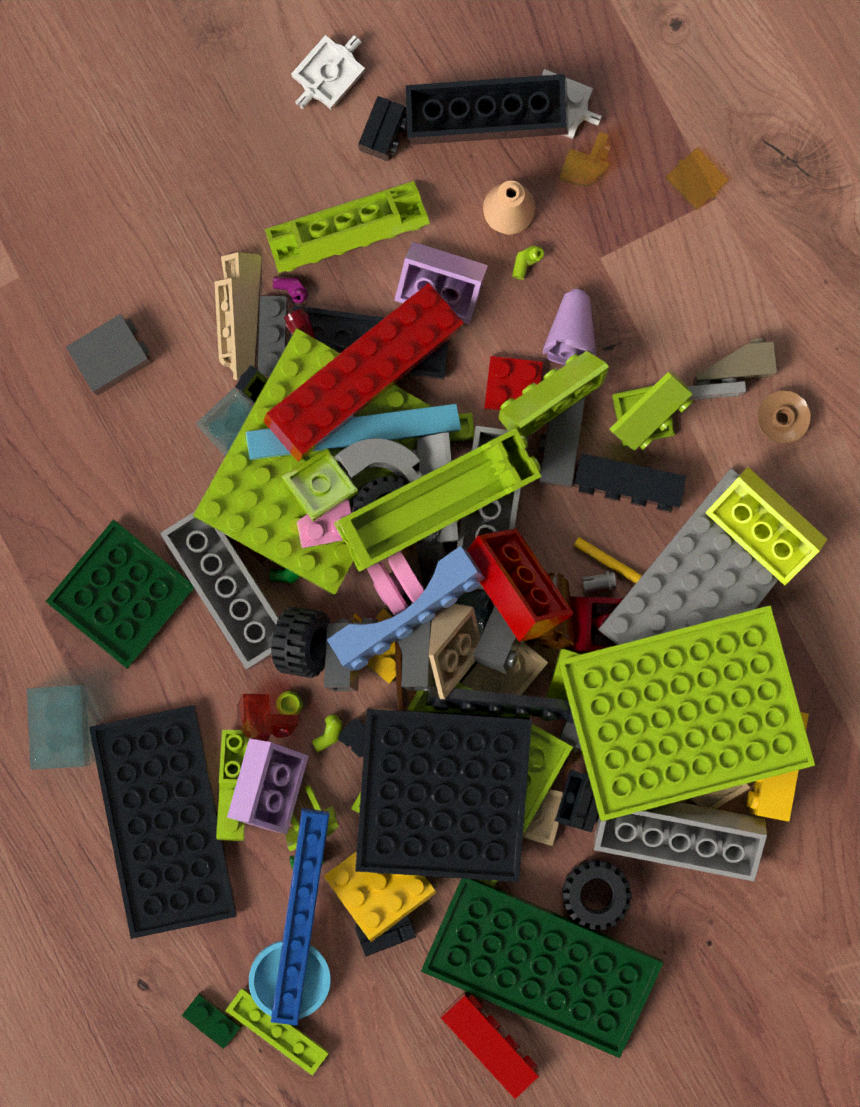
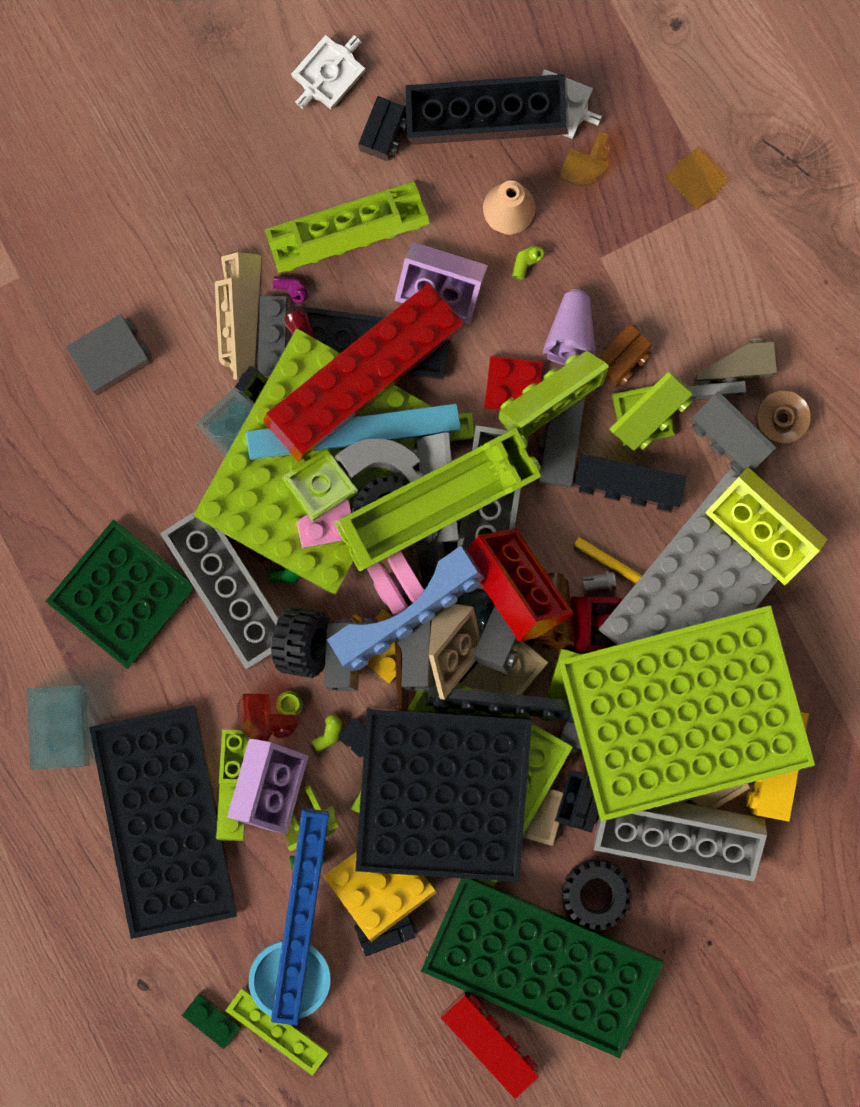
none -> dark orange brick [598,324,653,387]
none -> dark grey slope [689,391,776,475]

